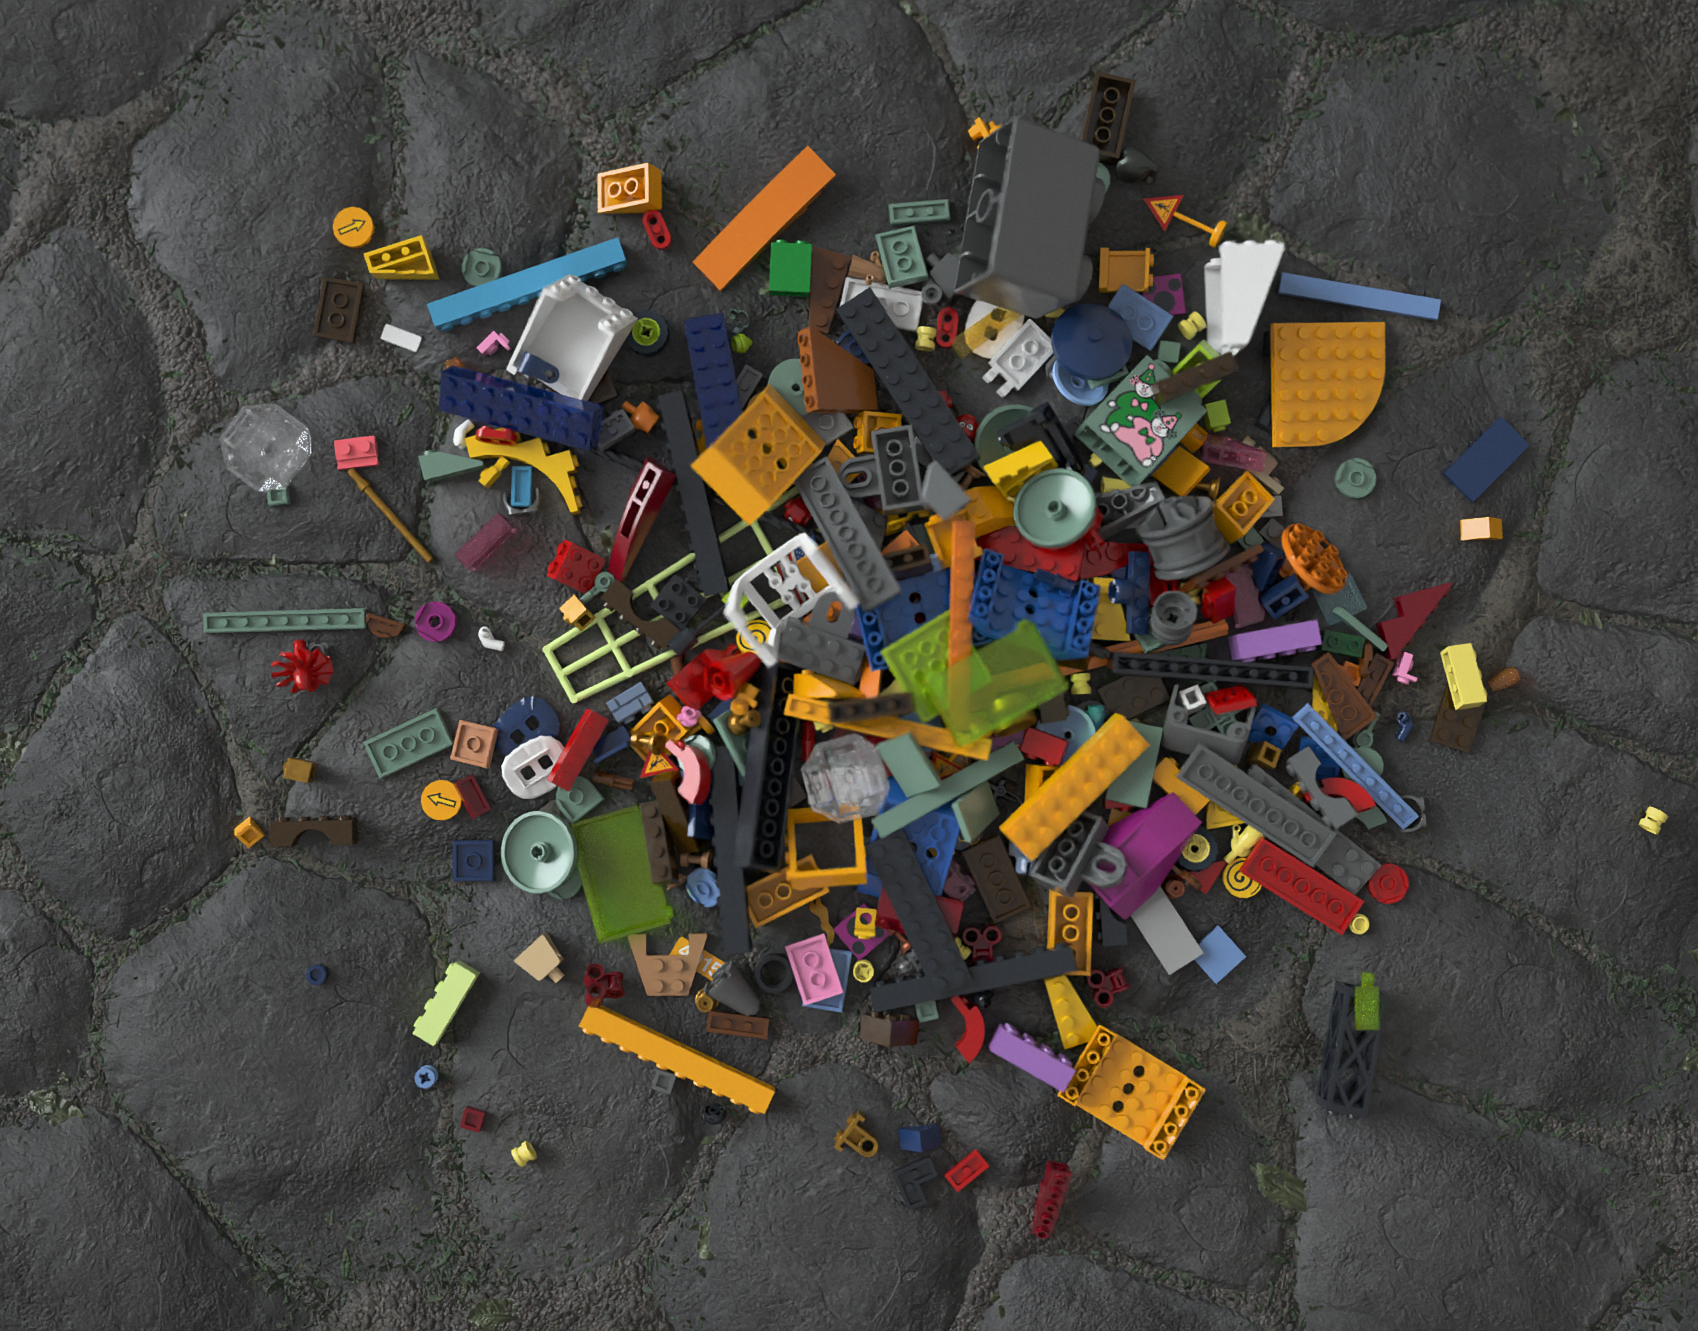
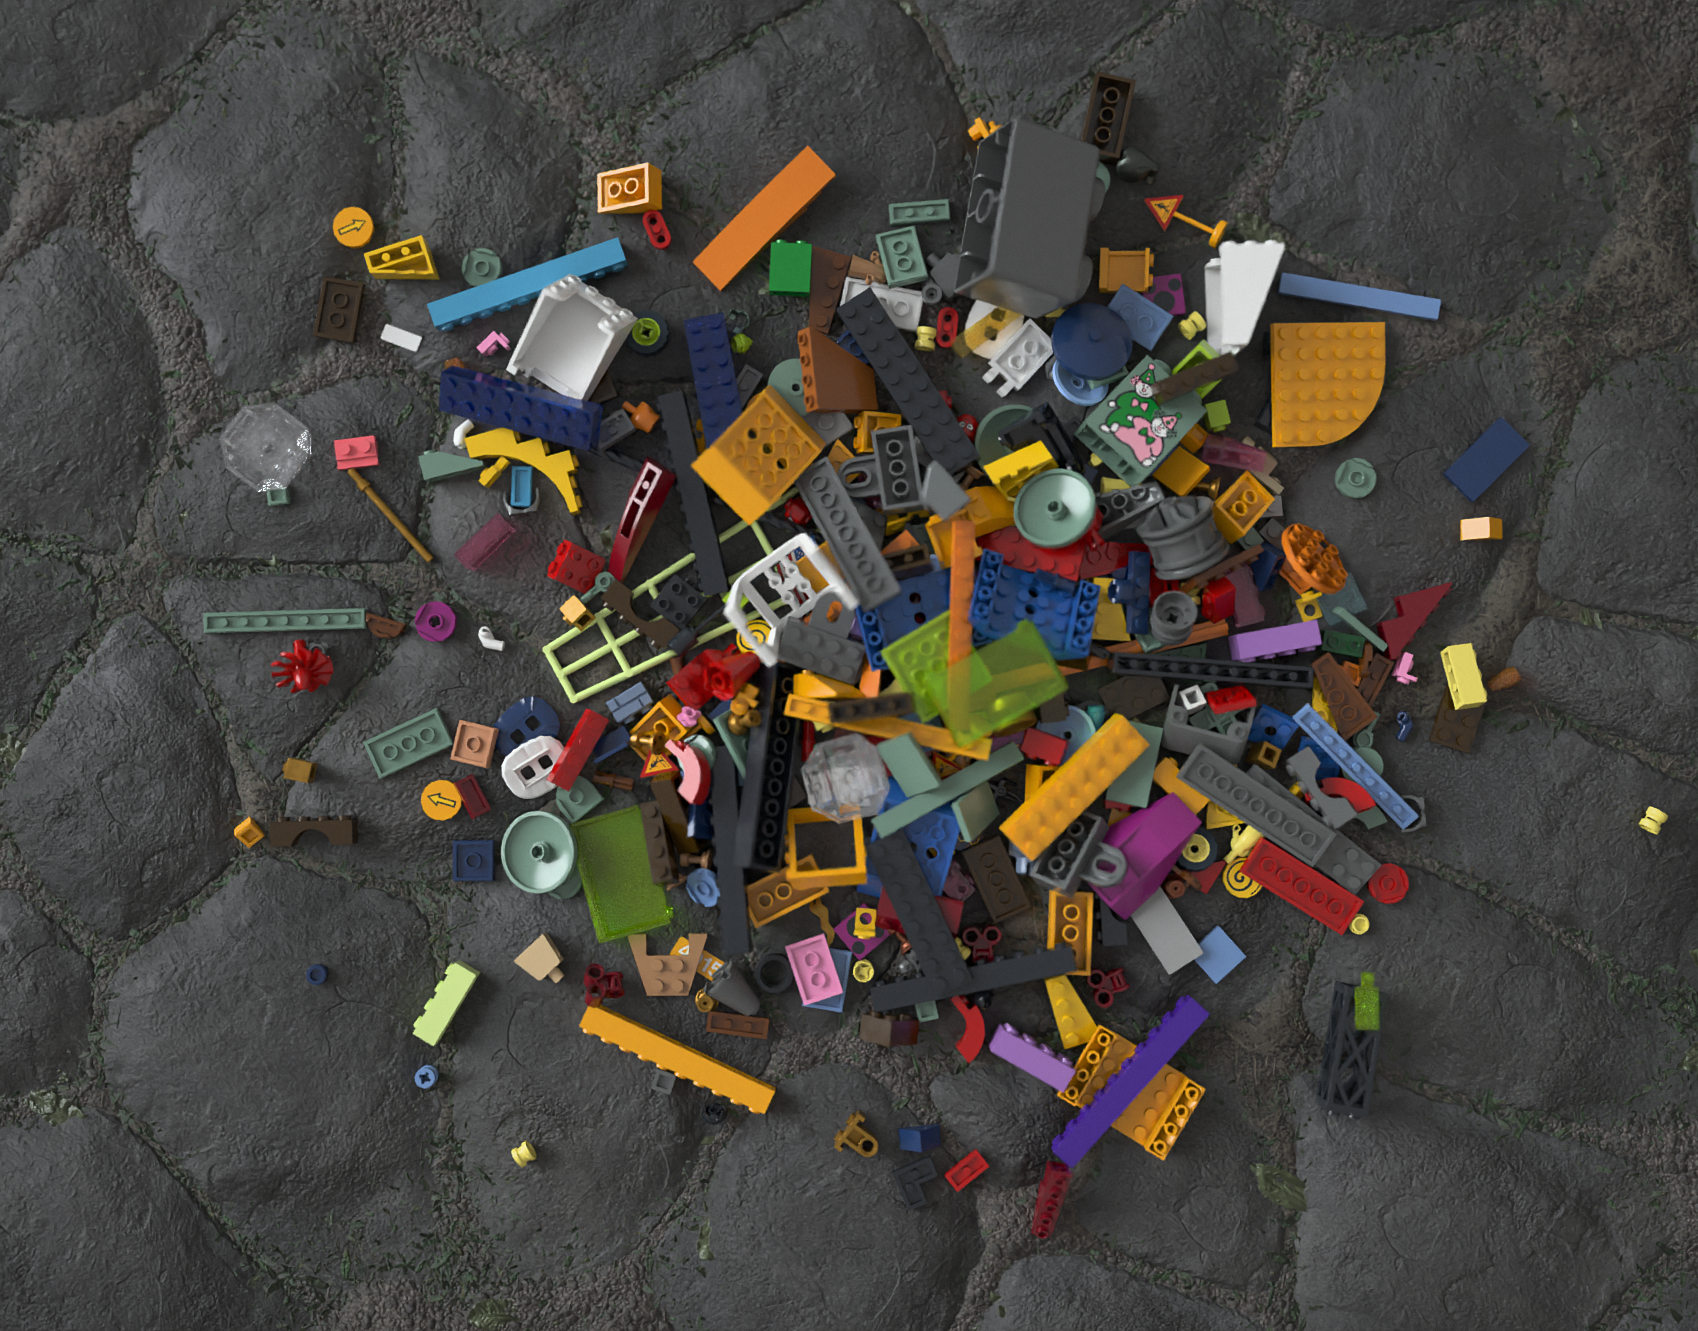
dark red tile [460,1106,487,1133] -> none
red plate [475,426,517,446] -> none
dark blue piece [517,352,560,384] -> none
light yellow wheel [1070,673,1091,694] -> none
sand green tile [1157,340,1180,364] -> none
dark blue brick [1259,573,1309,620] -> none
none -> dark purple brick [1051,994,1210,1168]
none -> yellow bracket [1295,591,1323,622]

